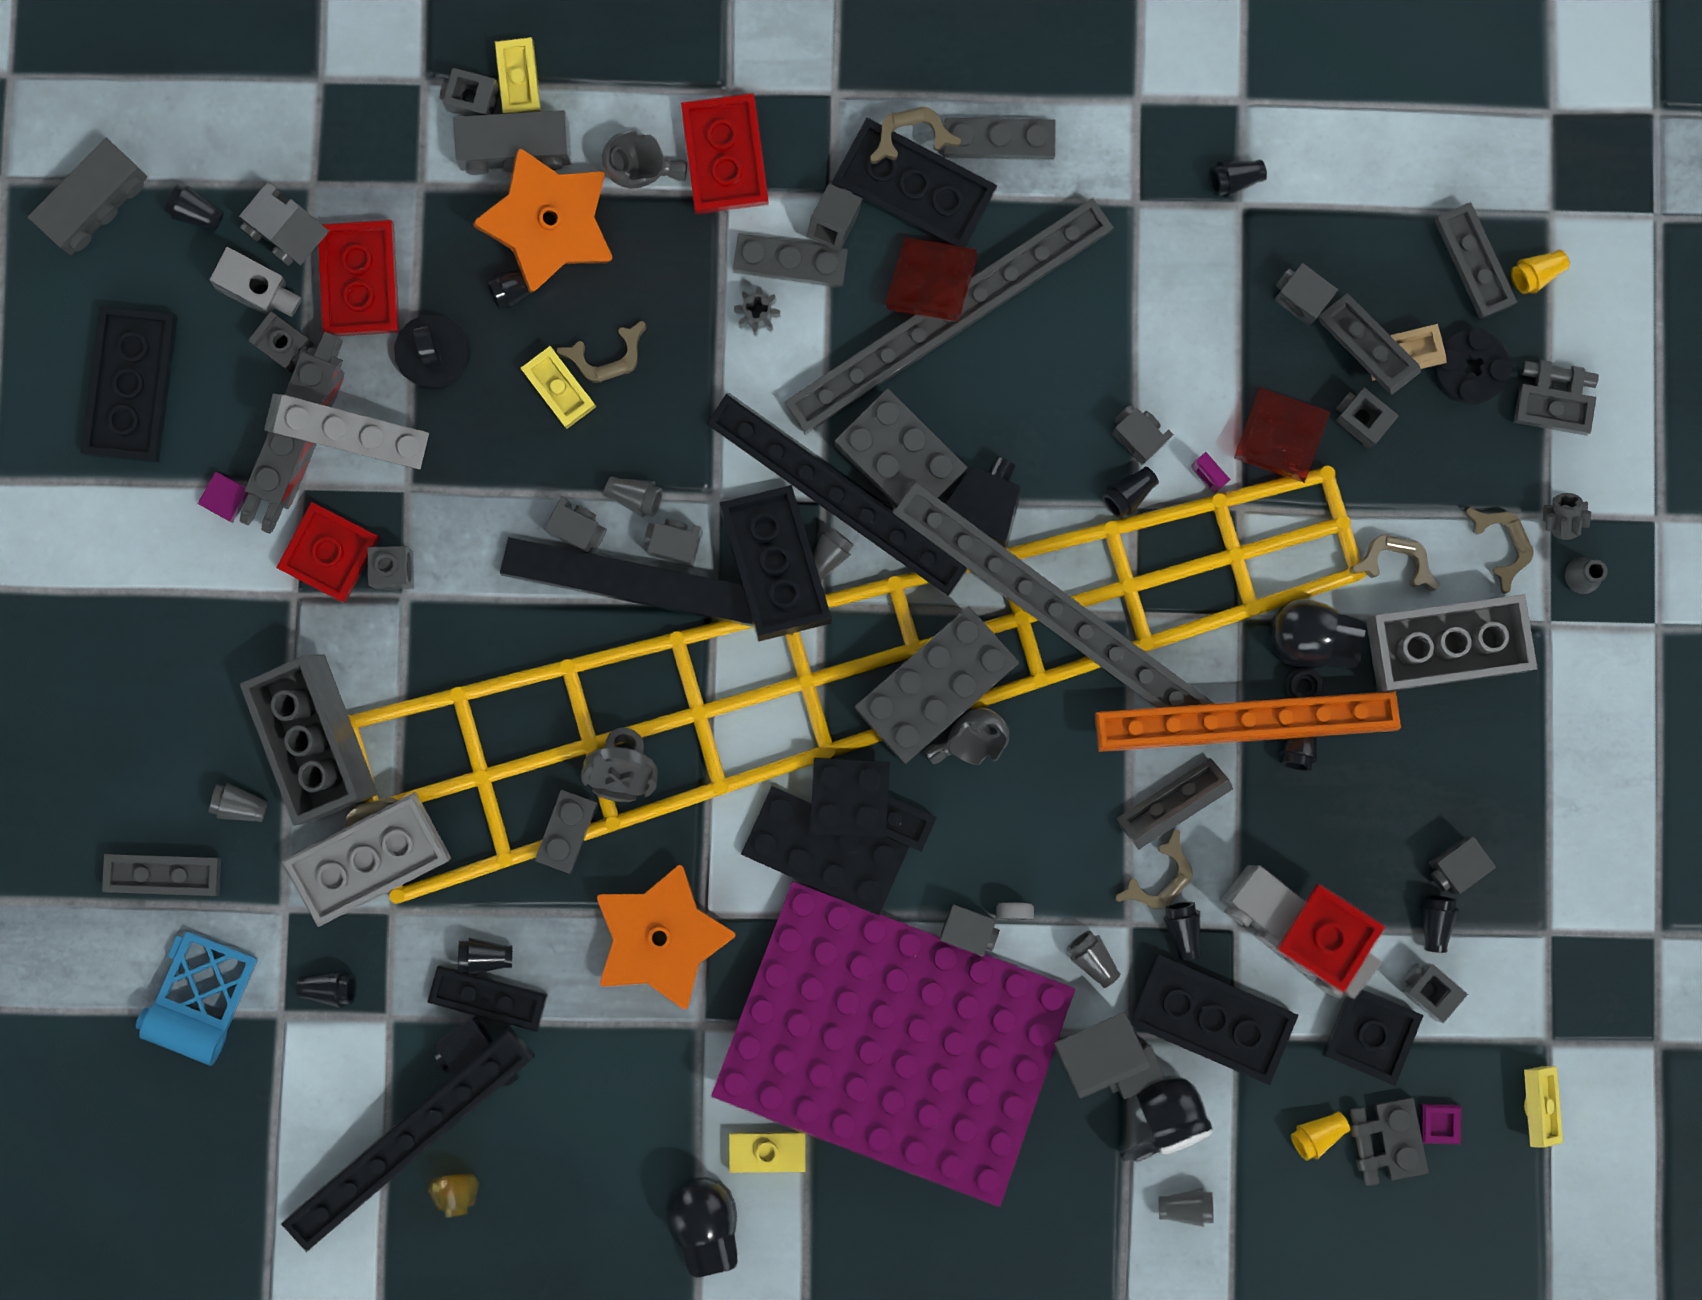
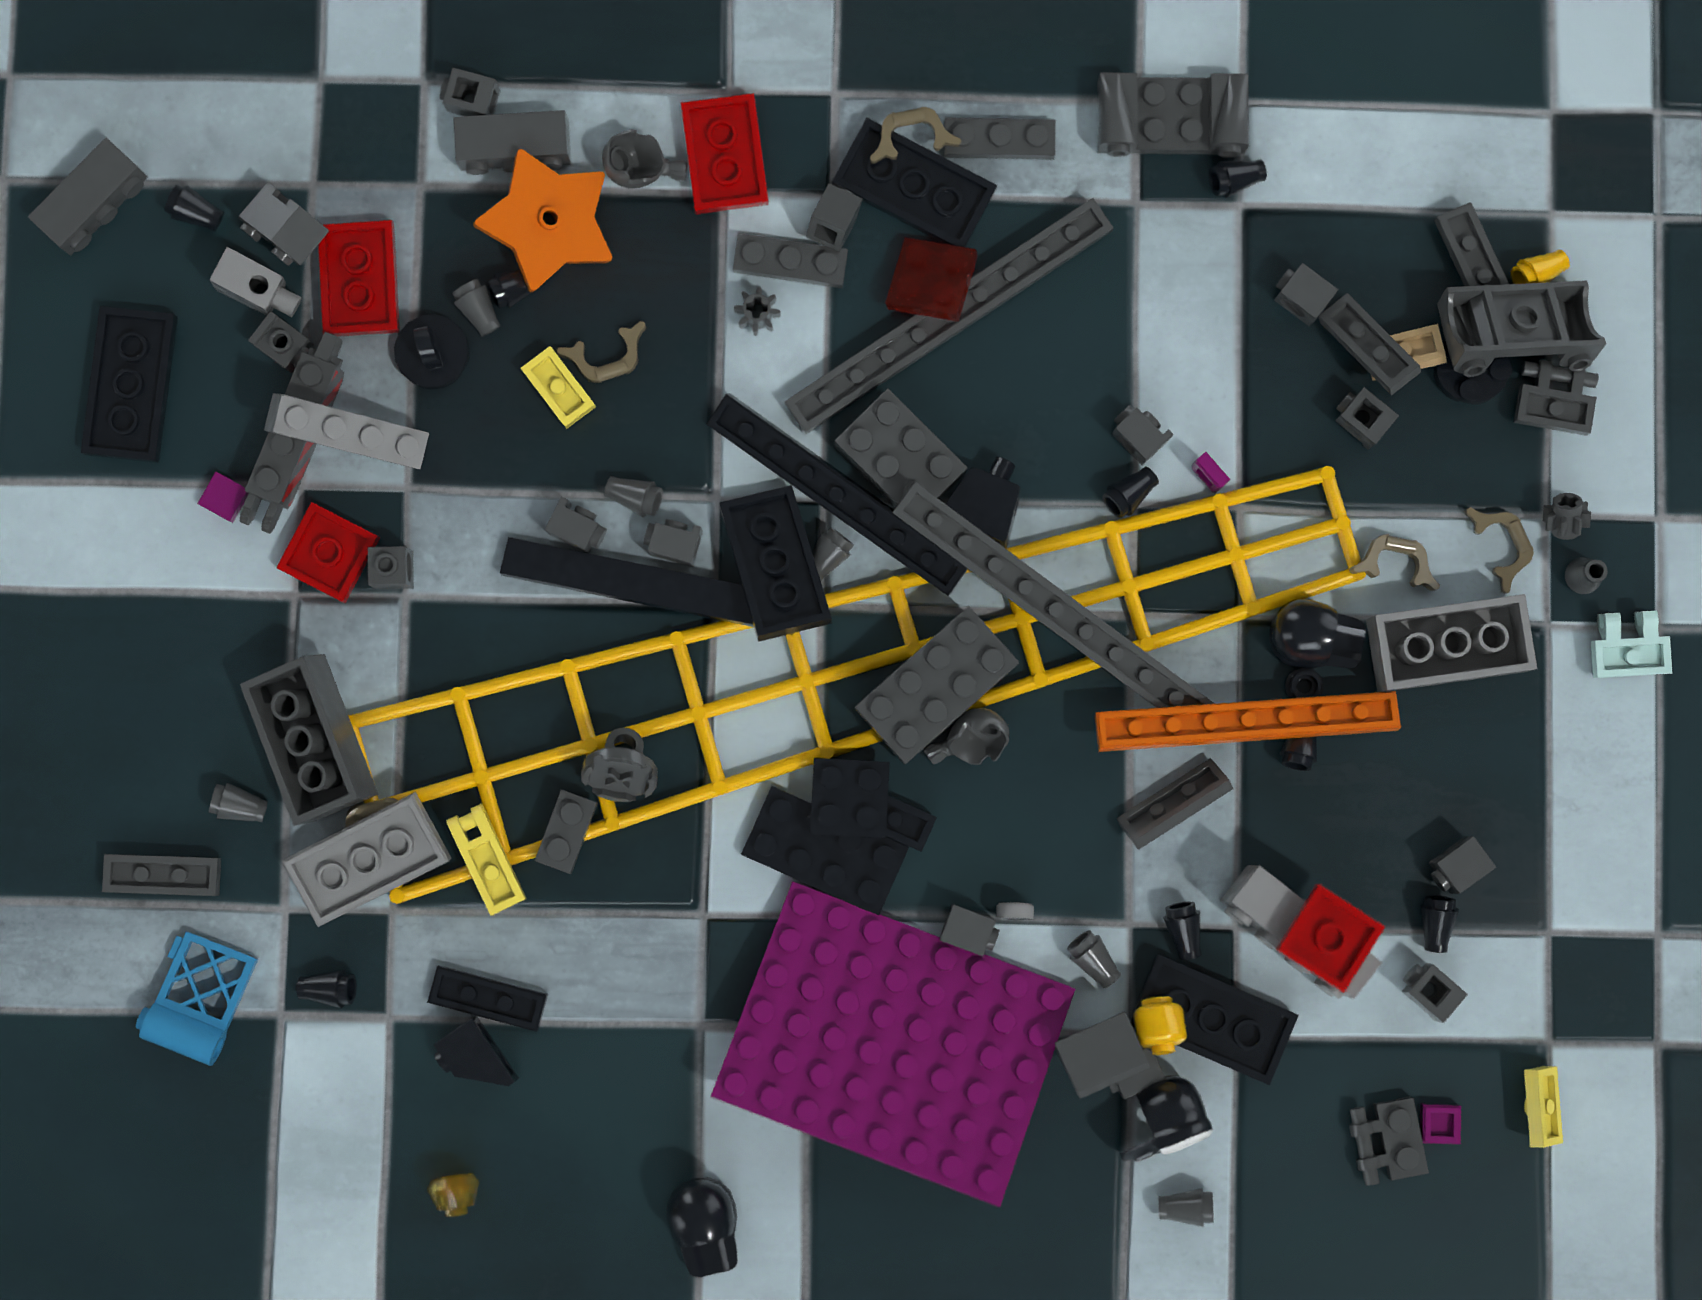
black tile [281,1027,535,1252] -> none
black cone [458,937,513,975] -> none
light yellow plate [495,38,541,114] -> none
orange plate [597,865,736,1010] -> none
light yellow plate [729,1132,806,1173] -> none
dark tan helmet [1115,830,1192,909] -> none
clear red plate [1234,388,1330,483] -> none
yellow cone [1290,1111,1350,1161] -> none
black plate [1322,989,1424,1086] -> none
none -> light yellow plate [446,803,527,916]
none -> dark grey cone [452,279,501,337]
none -> dark grey piece [1097,73,1249,158]
none -> yellow head [1134,997,1187,1055]
none -> dark grey piece [1437,281,1606,377]
none -> light aqua plate [1591,610,1672,678]

